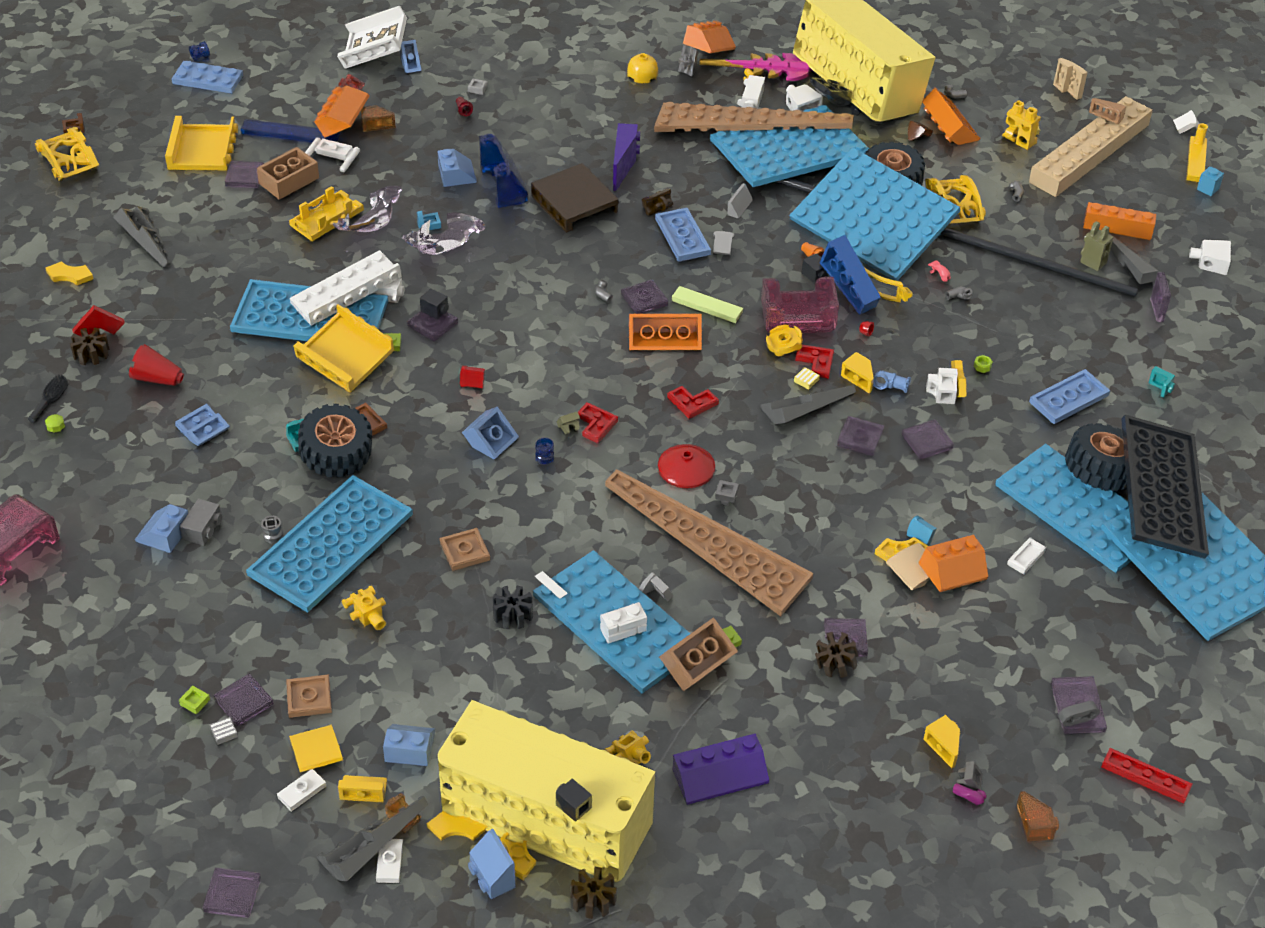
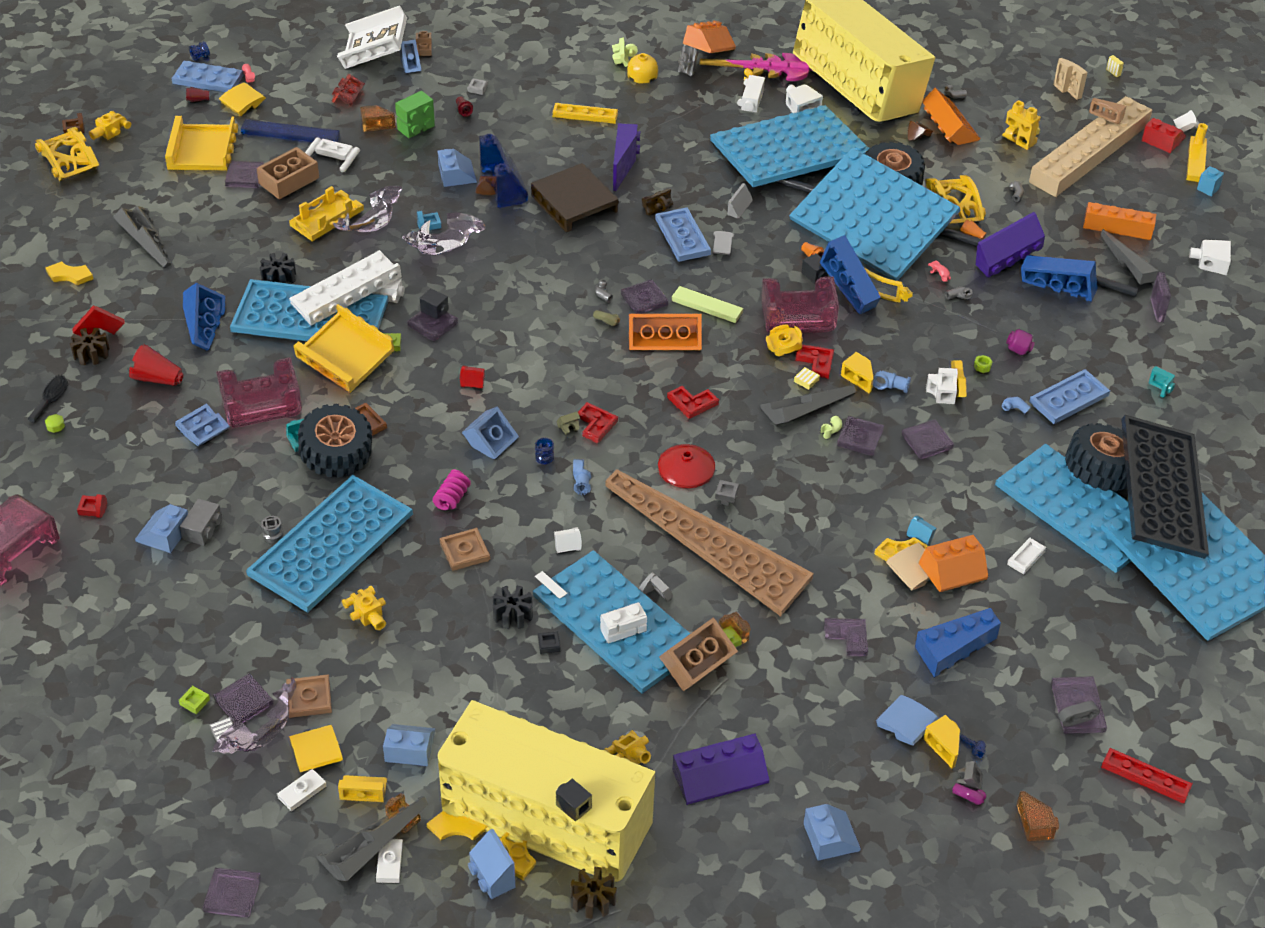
orange slope [314,85,369,138] -> none
medium nougat wing [654,102,854,132] -> none
black slope [810,78,852,107] -> none
dark brown gear [815,632,858,678] -> none
red hinge [859,321,874,336] -> none
olive hinge [1081,221,1113,271] -> none
none -> red tile [77,494,107,518]
none -> yellow piece [89,111,131,140]
none -> blue wedge [183,283,225,350]
none -> dark red cone [186,86,209,103]
none -> animal [212,677,296,754]
none -> clear pink windscreen [216,357,302,427]
none -> yellow slope [219,83,266,116]
none -> coral arm [242,64,255,83]
none -> black gear [259,253,296,283]
none -> bright green piece [395,91,435,138]
none -> medium nougat slope [416,31,432,56]
none -> dark pink piece [433,469,471,510]
none -> reddish brown tile [476,176,497,195]
none -> black tile [538,631,561,654]
none -> yellow tile [552,103,618,124]
none -> white tile [554,527,582,553]
none -> medium blue connector [573,459,591,495]
none -> olive arm [593,310,620,326]
none -> yellowish green hips [612,37,638,67]
none -> clear orange bracket [719,611,751,644]
none -> medium blue slope [803,804,861,860]
none -> yellowish green arm [820,416,842,439]
none -> medium blue slope [876,695,938,745]
none -> blue wedge [915,608,1001,678]
none -> orange cone [960,219,987,239]
none -> clear blue hand [960,734,986,758]
none -> dark purple slope [975,212,1045,277]
none -> medium blue arm [1002,397,1031,414]
none -> magenta head [1006,329,1035,355]
none -> blue wedge [1021,255,1097,302]
none -> light yellow tile [1106,55,1124,77]
none -> red slope [1142,118,1186,153]

